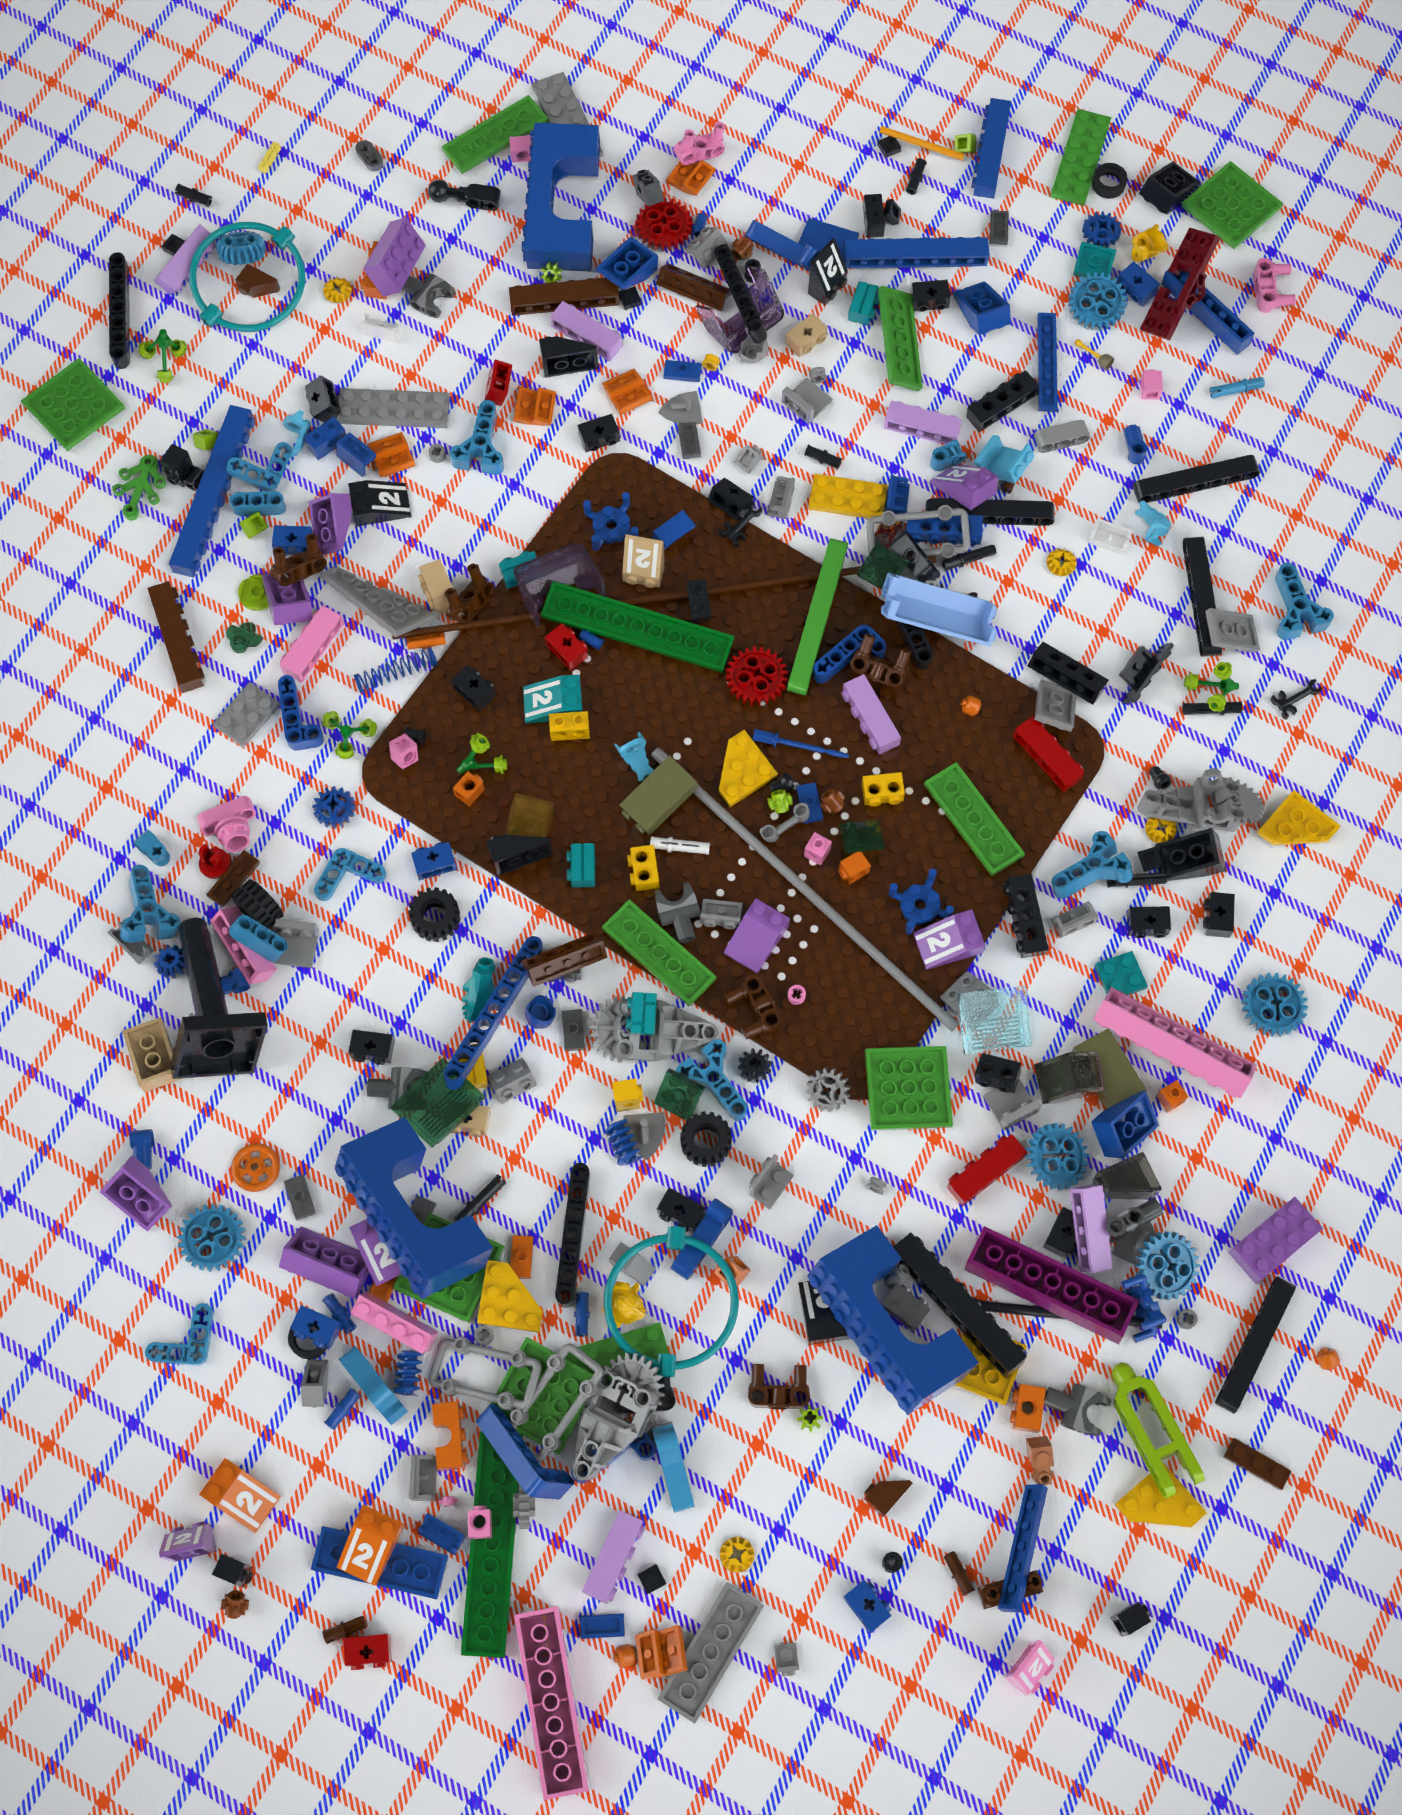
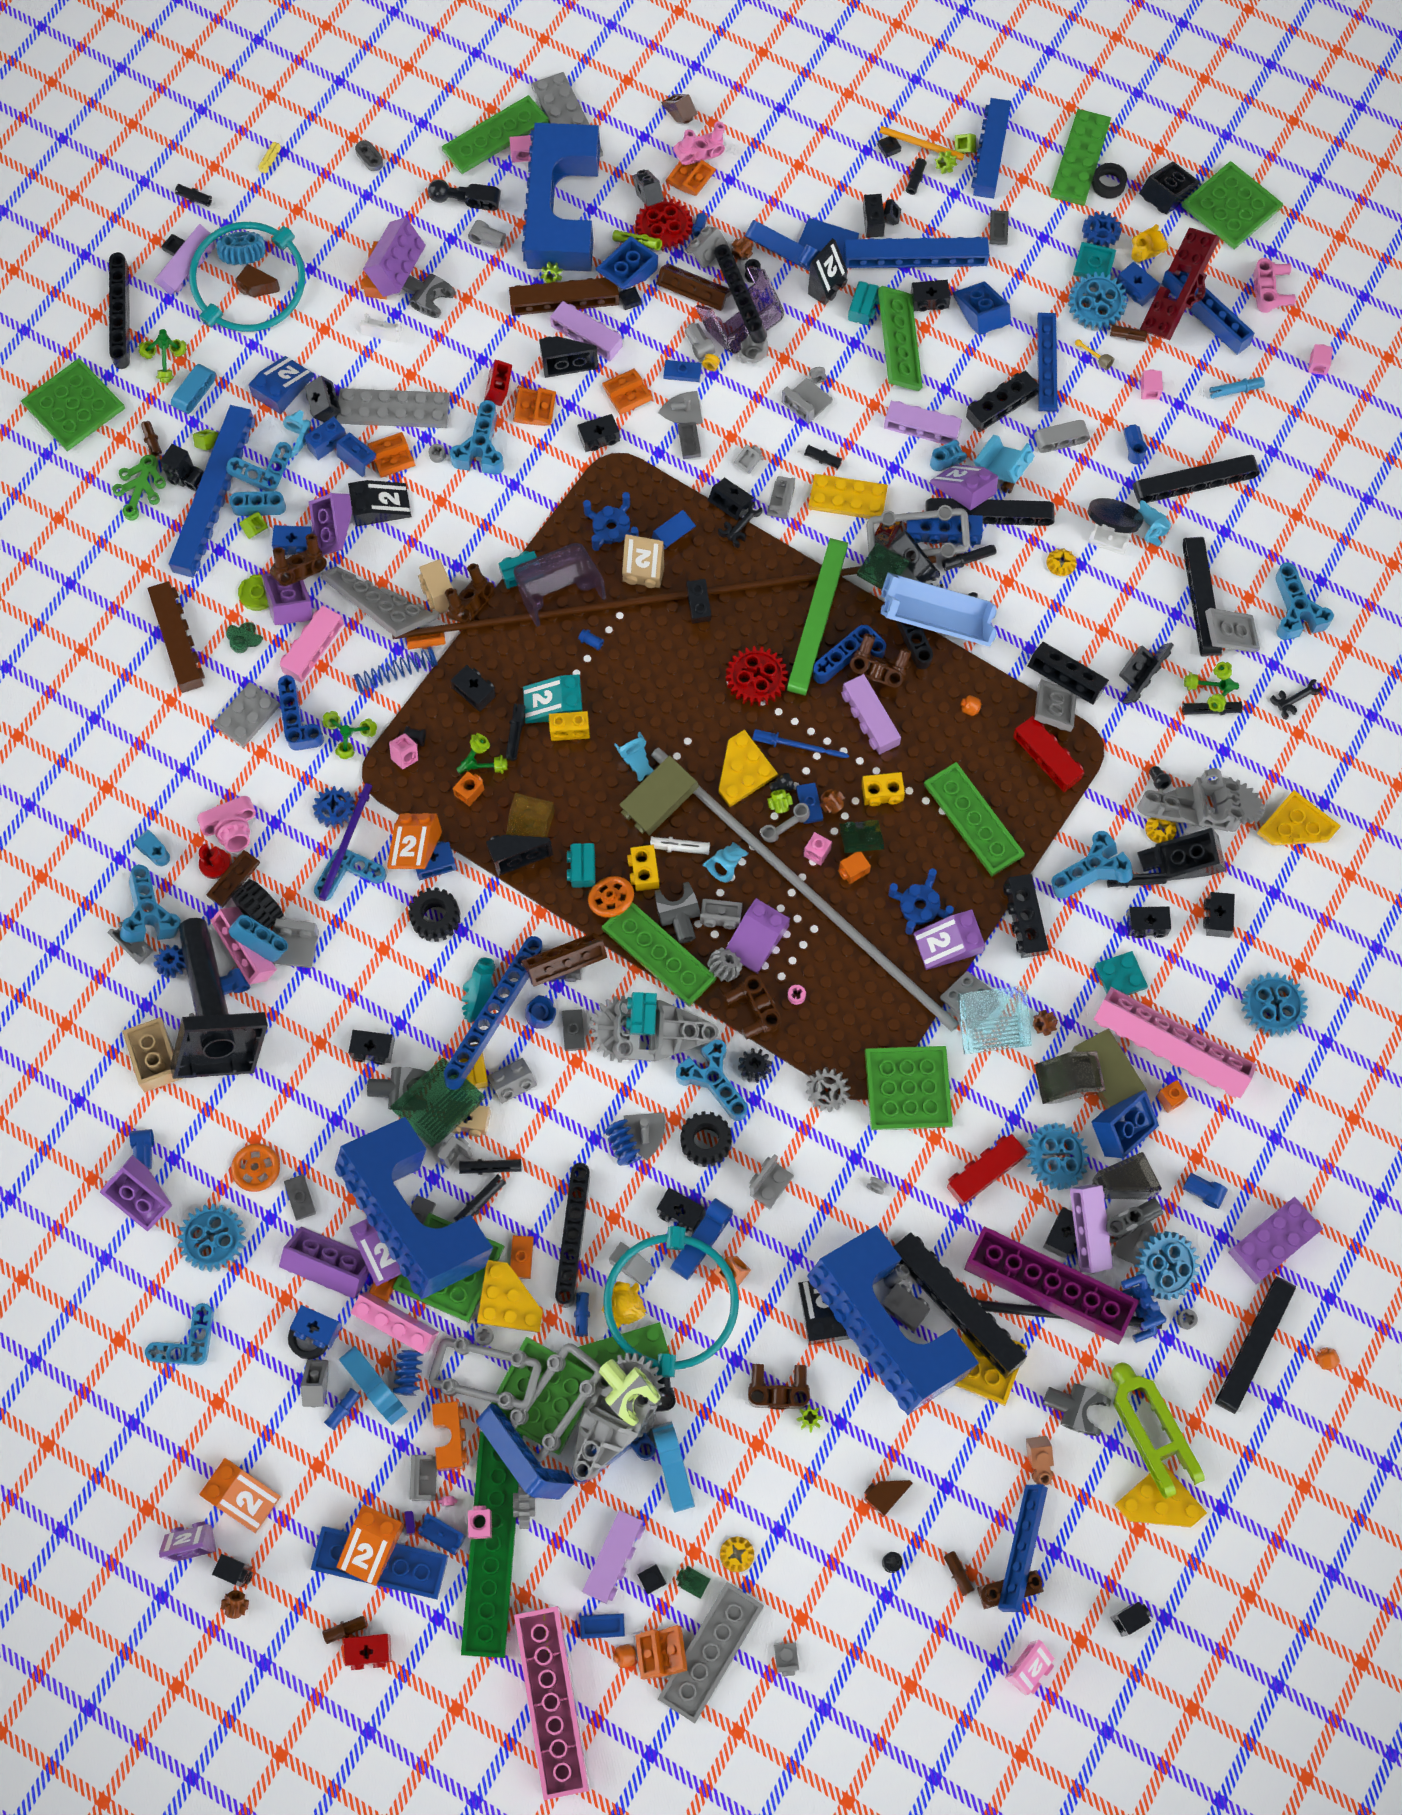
blue pin [322,1293,357,1334] -> none
yellow gear [323,276,352,303] -> none
green plate [541,581,734,673] -> none
red brick [545,623,588,671] -> none
yellow brick [612,1078,644,1112] -> none
clear green plate [654,1068,705,1120] -> none
tan brick [785,313,827,358] -> none
blue brick [842,1580,892,1633] -> none
blue hinge [886,475,910,514] -> none
black brick [975,1053,1022,1093] -> none
light grey bracket [983,1078,1042,1131] -> none
orange brick [1010,1384,1046,1433] -> none
light grey hinge [1050,901,1099,939] -> none
reddish brown plate [1223,1438,1292,1491] -> none
none -> reddish brown axle [141,421,162,457]
none -> dark azure beam [171,364,216,414]
none -> blue slope [248,356,315,414]
none -> dark purple bar [318,783,372,901]
none -> orange slope [387,813,442,869]
none -> dark purple tile [404,1511,415,1536]
none -> light grey bracket [437,1135,472,1169]
none -> black pin [459,1159,522,1175]
none -> light grey piece [468,220,506,249]
none -> black axle [506,704,526,761]
none -> orange plate [588,876,634,918]
none -> yellowish green connector [599,1359,661,1426]
none -> lime pin [612,230,662,251]
none -> reddish brown slope [661,94,698,124]
none -> clear green bracket [676,1566,711,1599]
none -> light grey piece [685,322,715,360]
none -> medium azure hair [703,842,748,882]
none -> light grey gear [707,947,743,982]
none -> lime gear [935,151,958,174]
none -> dark orange gear [1032,1010,1058,1036]
none -> black tile [1087,498,1144,533]
none -> reddish brown axle [1110,324,1147,342]
none -> blue piece [1183,1173,1228,1209]
none -> bright pink brick [1308,344,1333,375]

